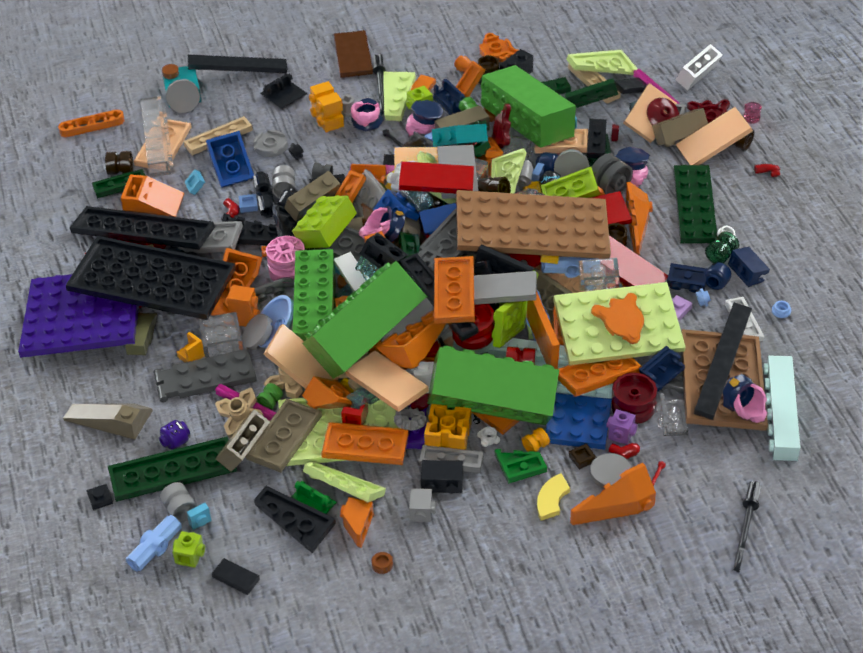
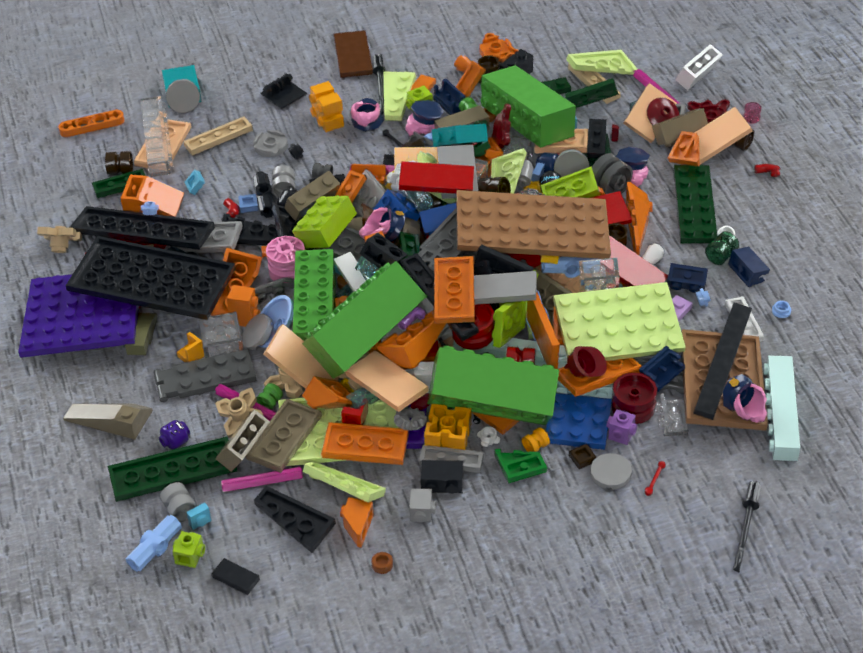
black plate [86,484,113,510] -> none
dark orange tile [162,64,179,79] -> none
black tile [187,54,288,73] -> none
blue slope [206,131,254,188] -> none
green hinge [291,481,337,514] -> none
light grey bush [340,94,354,117] -> none
light yellow tile [537,473,570,521] -> none
orange wedge [570,462,656,525] -> none
orange tile [591,293,644,344] -> none
red arm [608,443,640,459] -> none
black tile [614,78,647,94] -> none
dark blue head [705,262,731,290] -> none
none -> tan plant [37,226,82,253]
none -> light blue plate [141,201,159,215]
none -> dark pink axle [221,467,303,492]
none -> medium lavender arm [398,307,426,330]
none -> dark red piece [564,346,607,378]
none -> white cone [642,243,664,265]
none -> orange wing [668,131,700,166]

